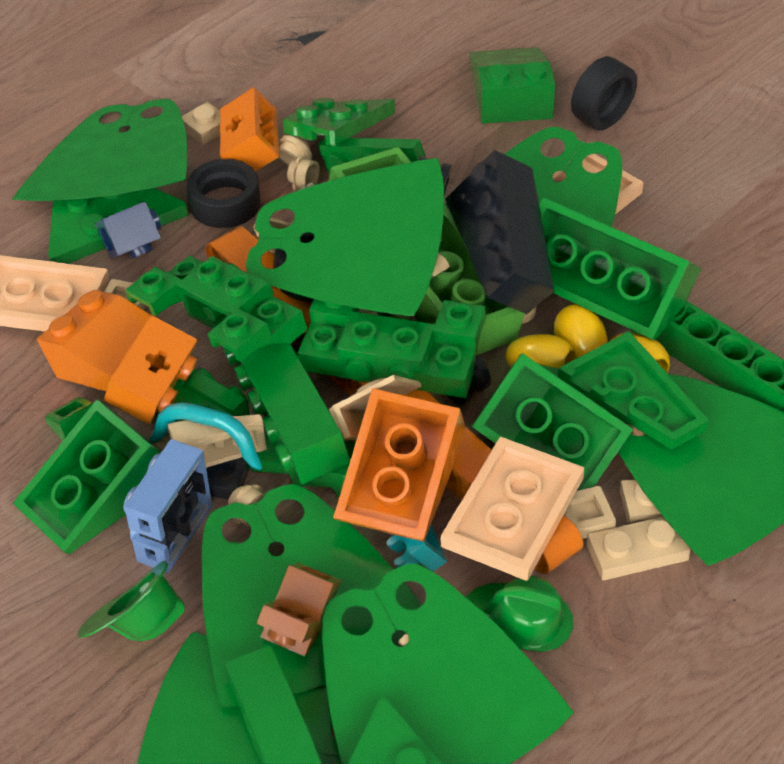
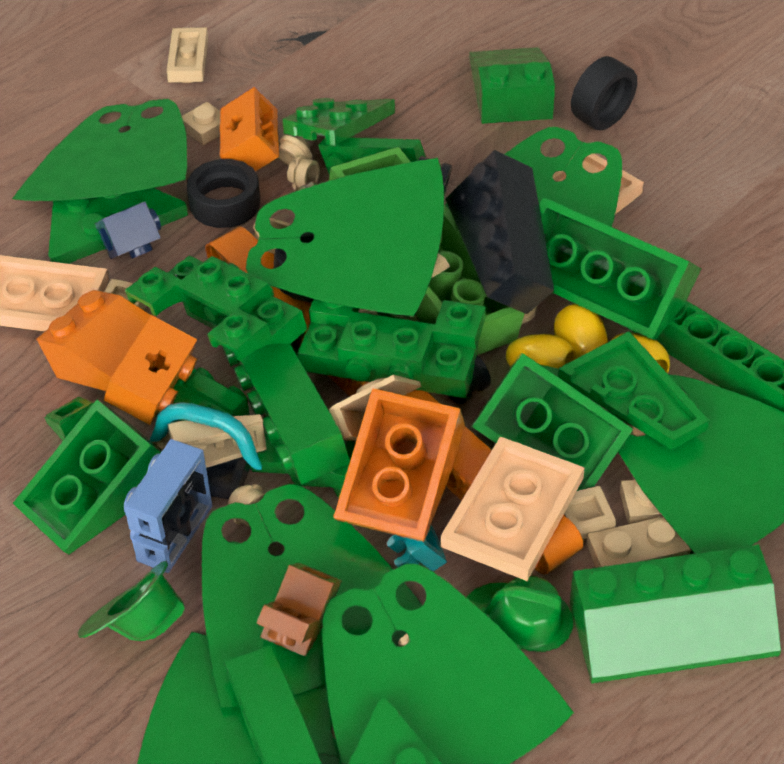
none -> tan plate [167,28,208,83]
none -> slope [570,545,781,684]

